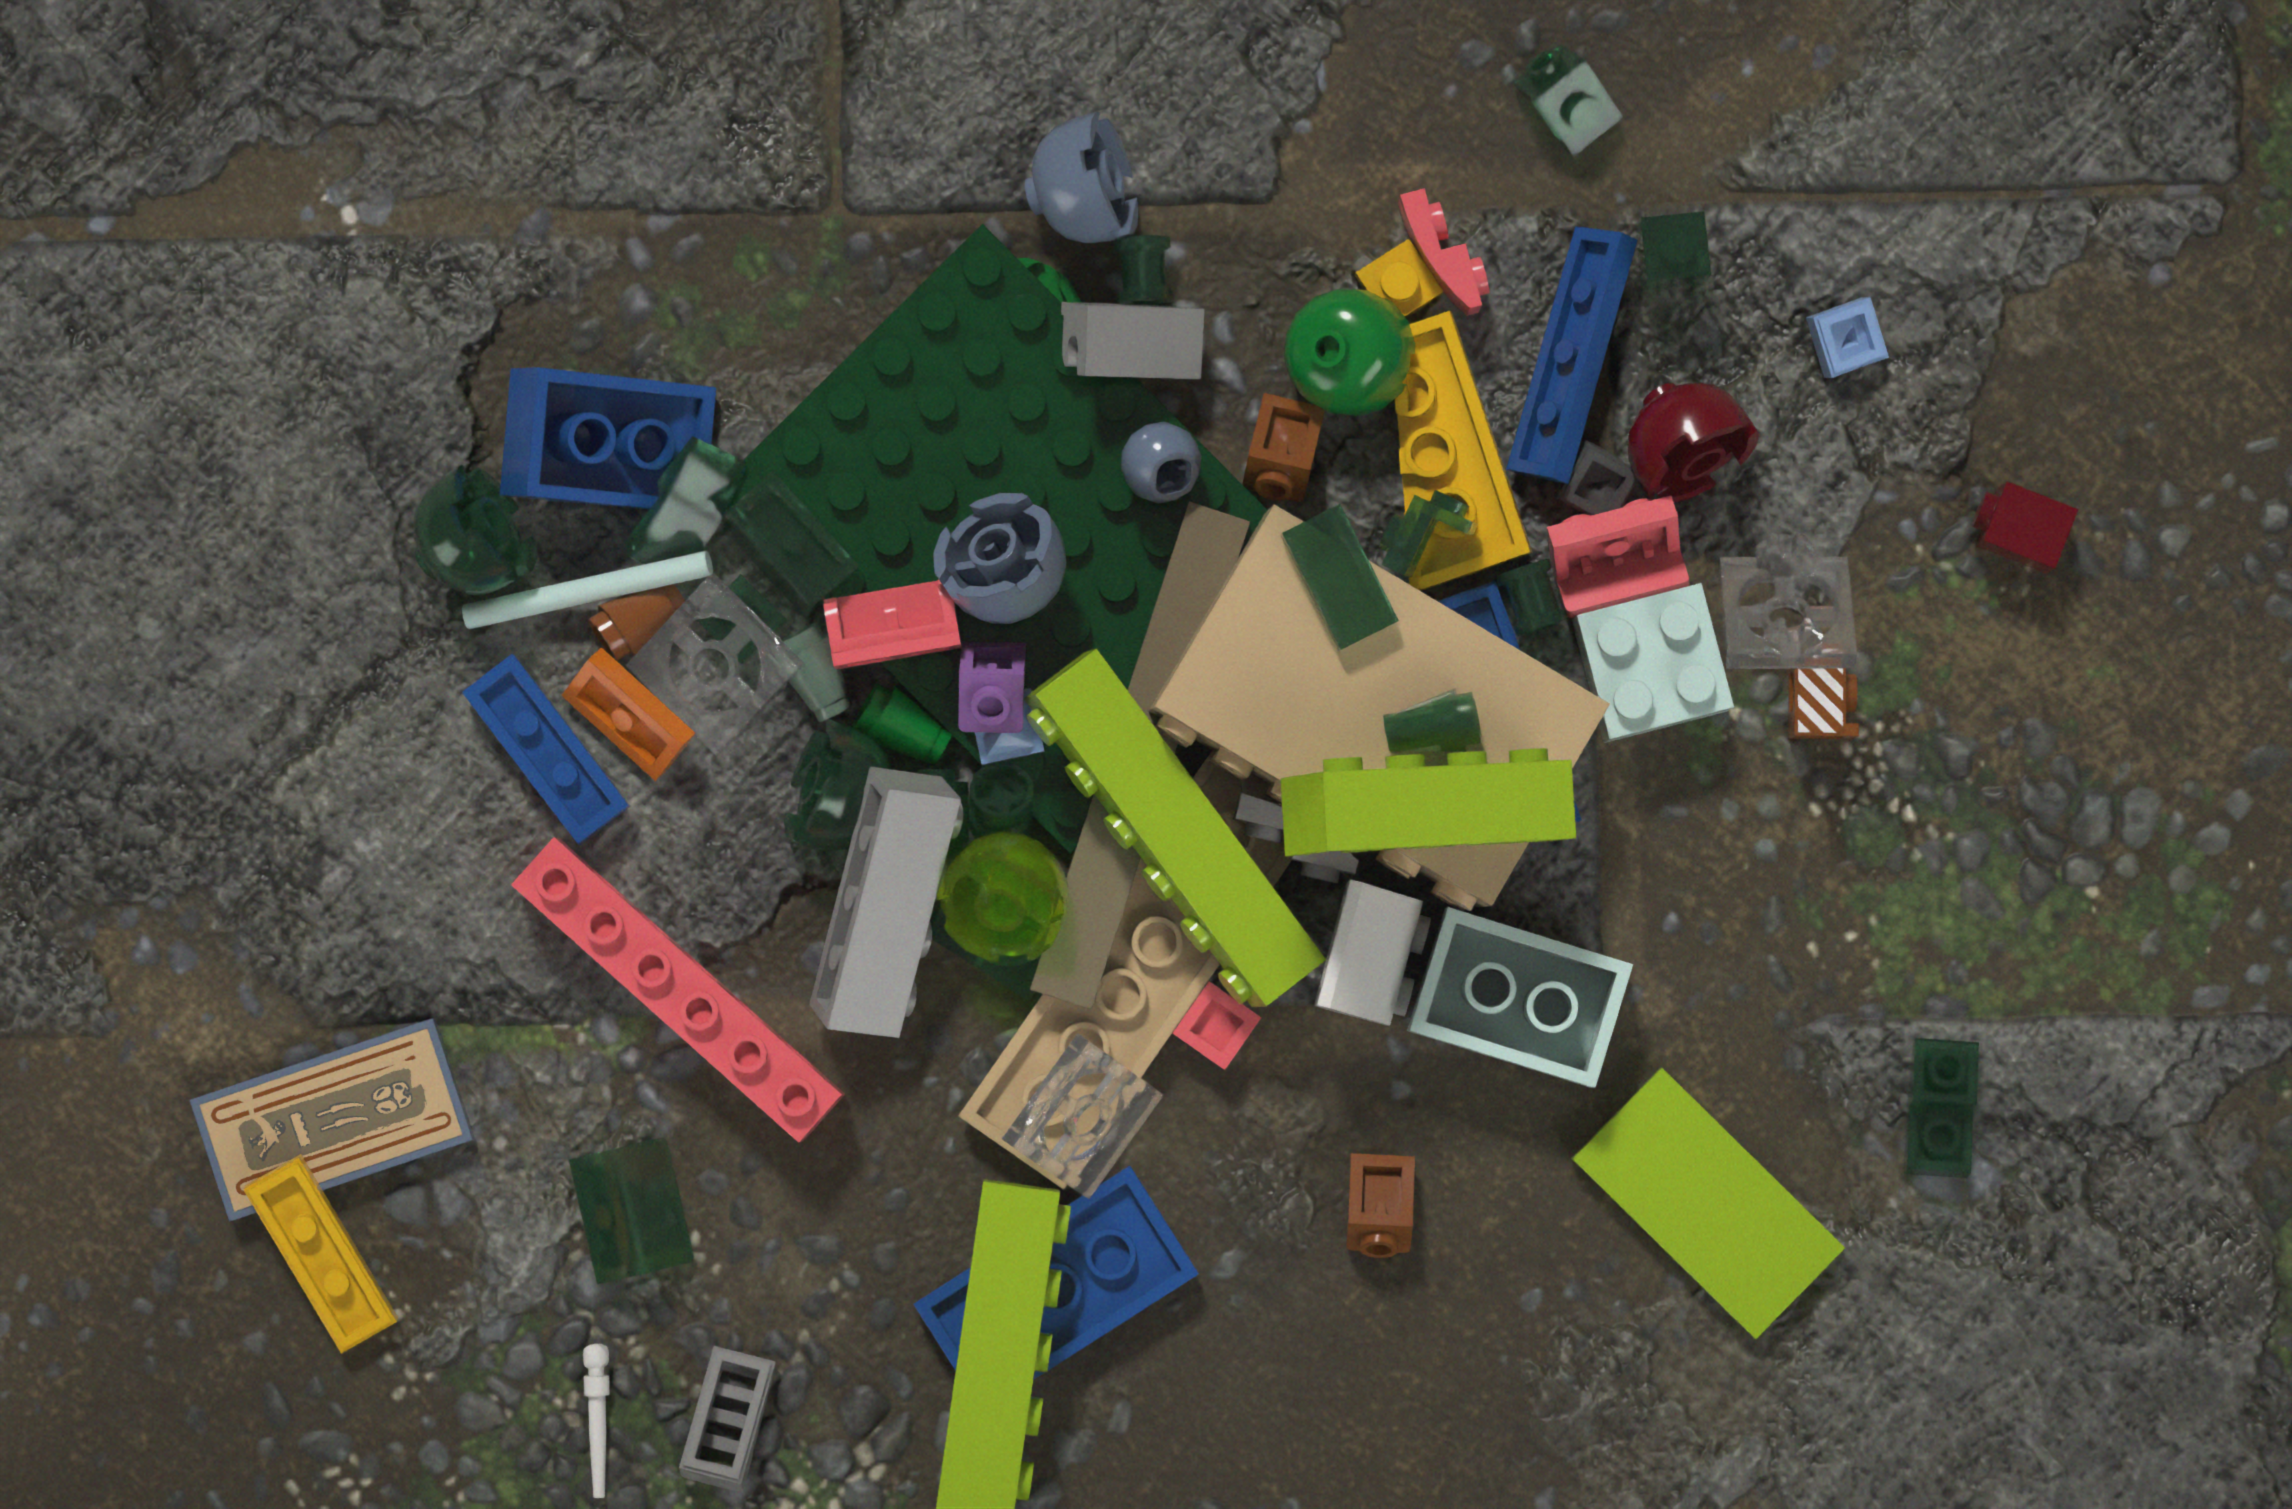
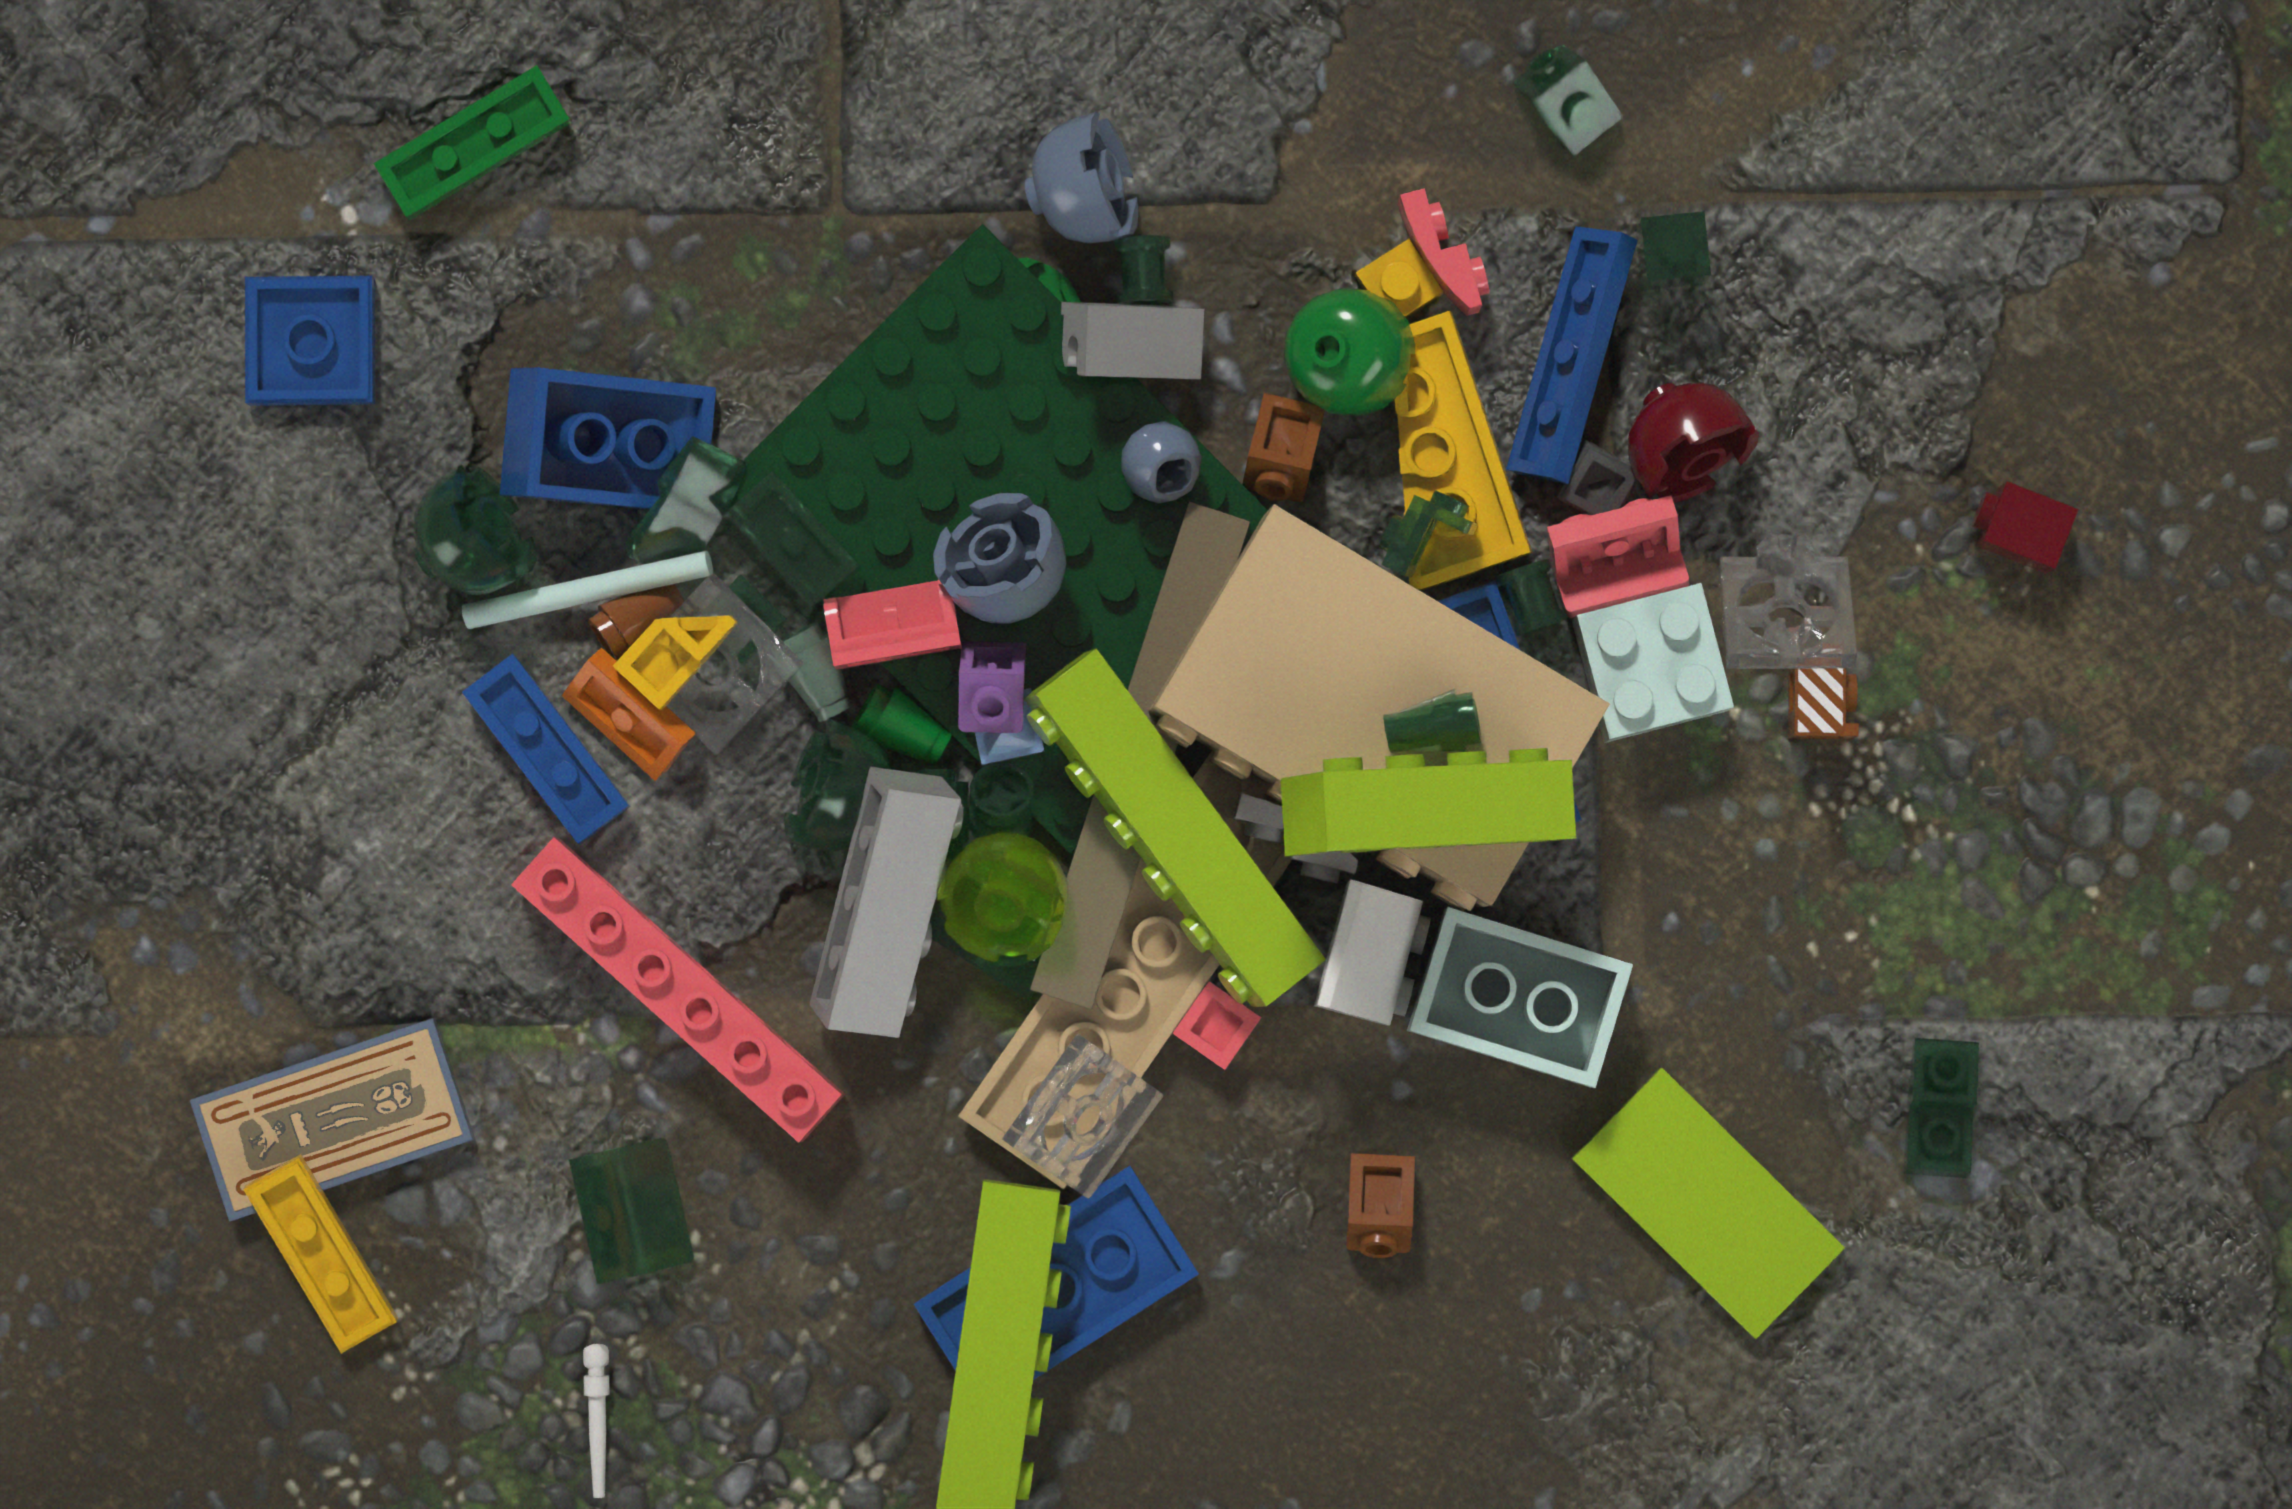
light grey slope [679,1346,776,1492] -> none
clear green tile [1280,504,1399,651] -> none
light blue tile [1806,297,1889,378] -> none
none -> blue tile [245,276,375,406]
none -> green plate [373,65,572,221]
none -> yellow slope [613,615,739,710]

